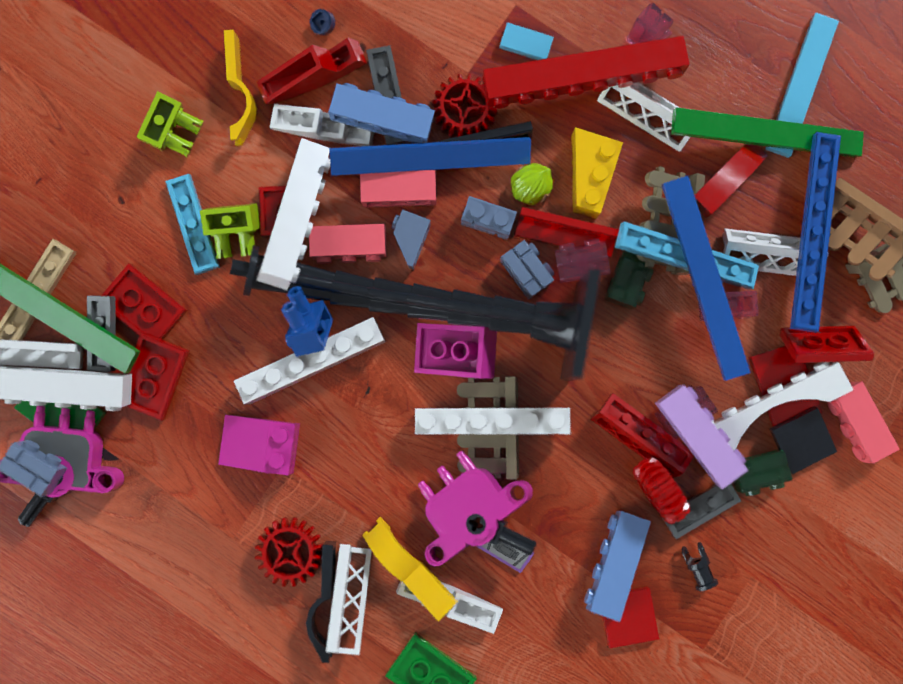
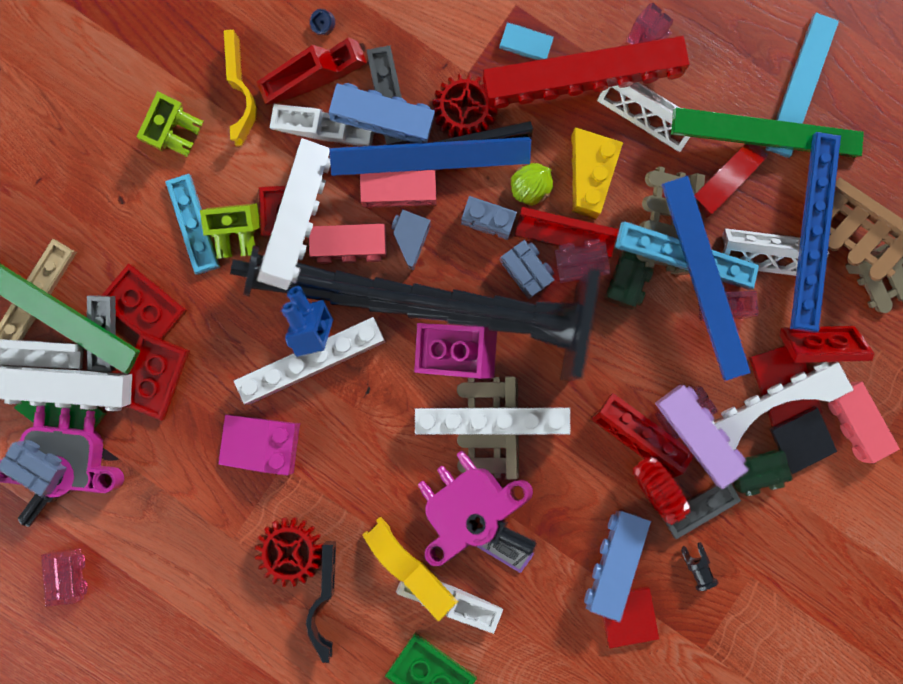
white fence [326,544,372,655] -> none
none -> clear pink brick [41,548,87,607]

